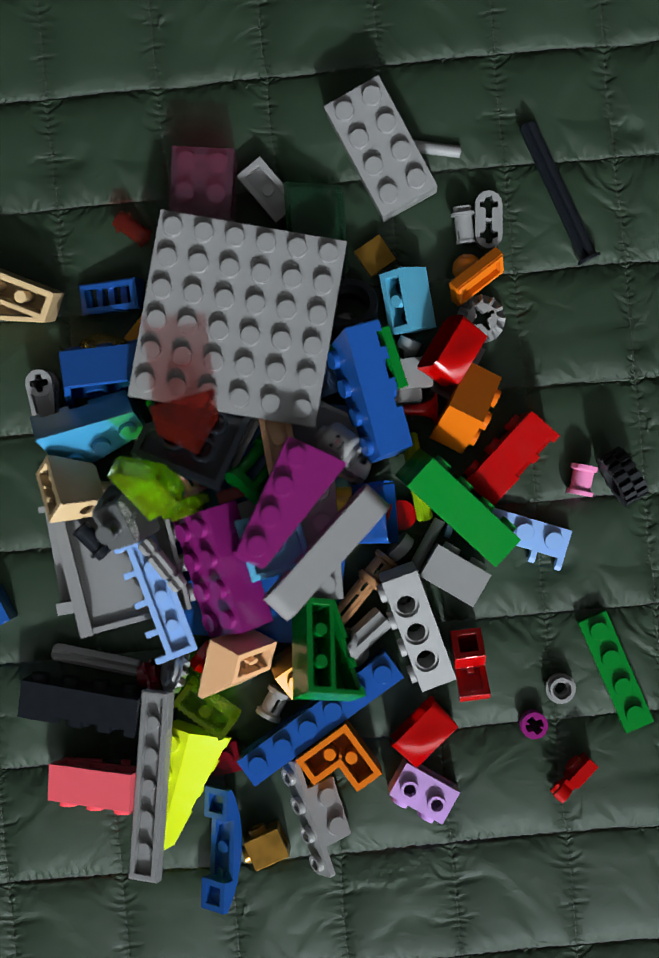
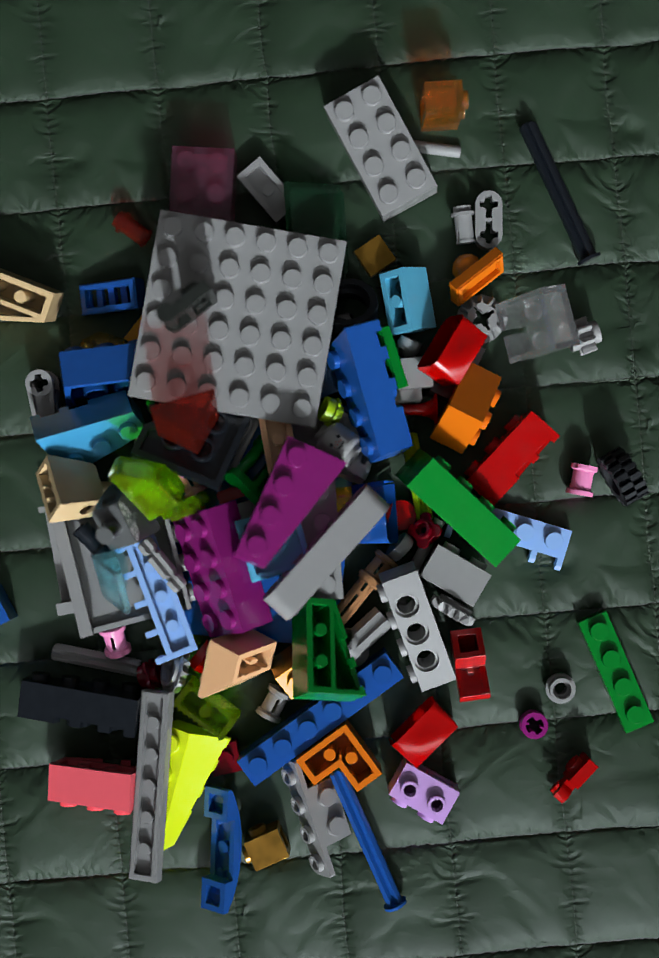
none -> clear light blue slope [92,550,131,615]
none -> bright pink bush [99,625,132,659]
none -> pearl dark grey plate [156,279,218,333]
none -> lime plate [317,396,344,427]
none -> blue axle [330,768,407,912]
none -> dark red plate [408,512,442,549]
none -> clear orange brick [420,80,469,132]
none -> light grey gear [430,593,476,626]
none -> clear piece [495,284,580,364]
none -> light grey gear [564,316,602,356]

